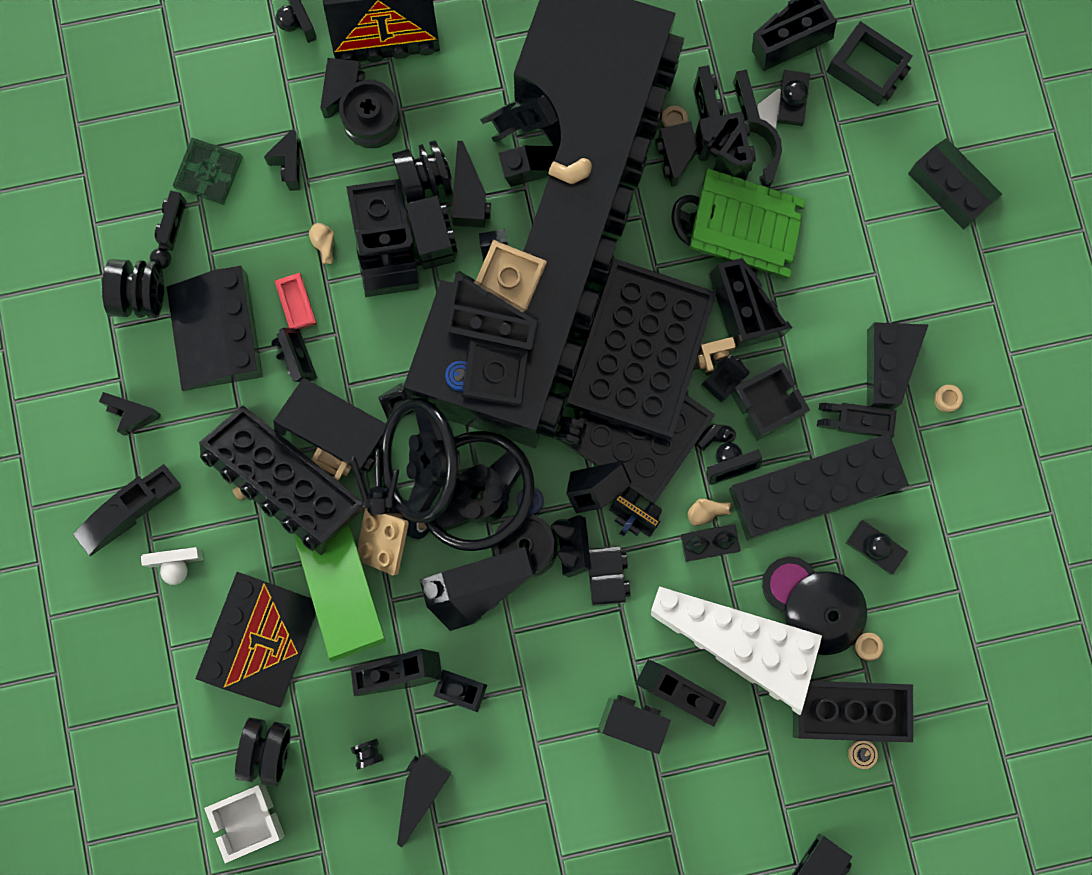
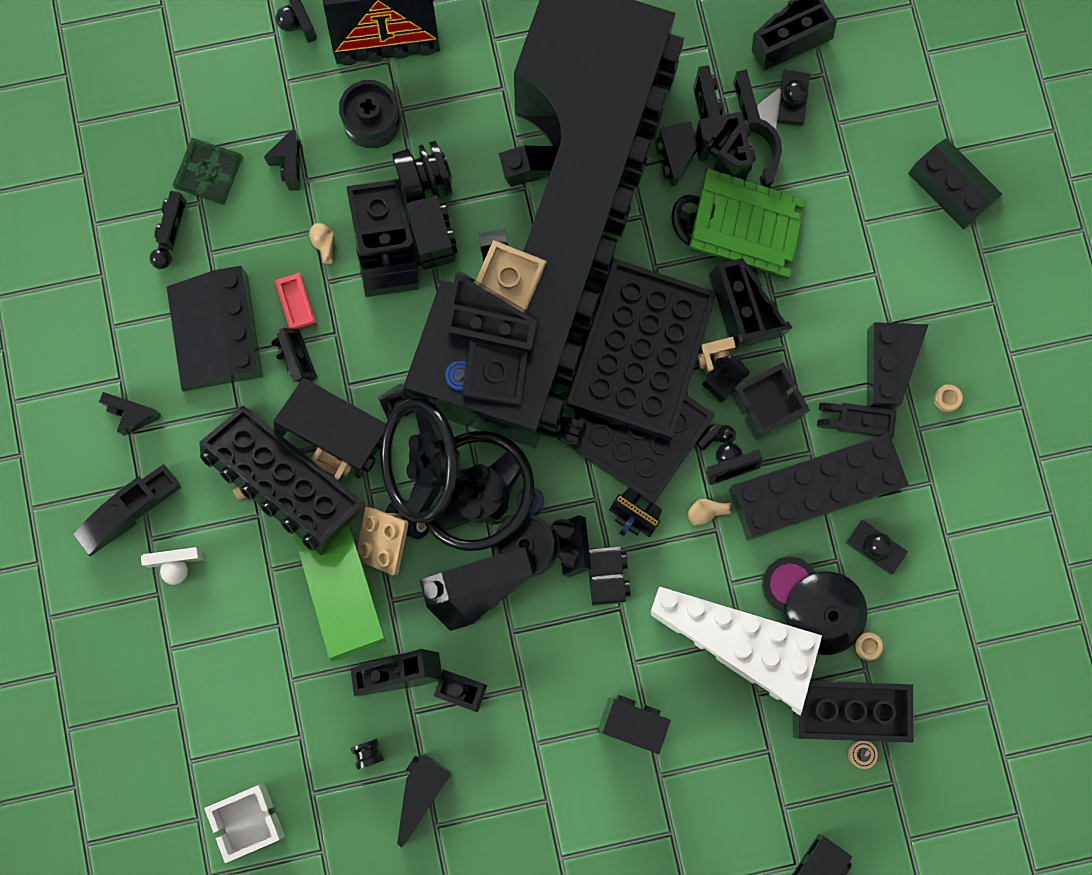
black wheel [102,259,164,318] -> none
black slope [195,572,316,708] -> none
black wheel [235,717,291,787] -> none
black slope [320,58,365,118] -> none
black plant [351,449,399,515] -> none
black slope [452,140,491,228] -> none
black piece [480,95,558,142] -> none
tan arm [548,158,592,184] -> none
black slope [566,461,631,514] -> none
black slope [635,659,727,727] -> none
tan tile [661,106,688,128] -> none
black tile [680,524,741,562] -> none
black window [826,21,913,106] -> none

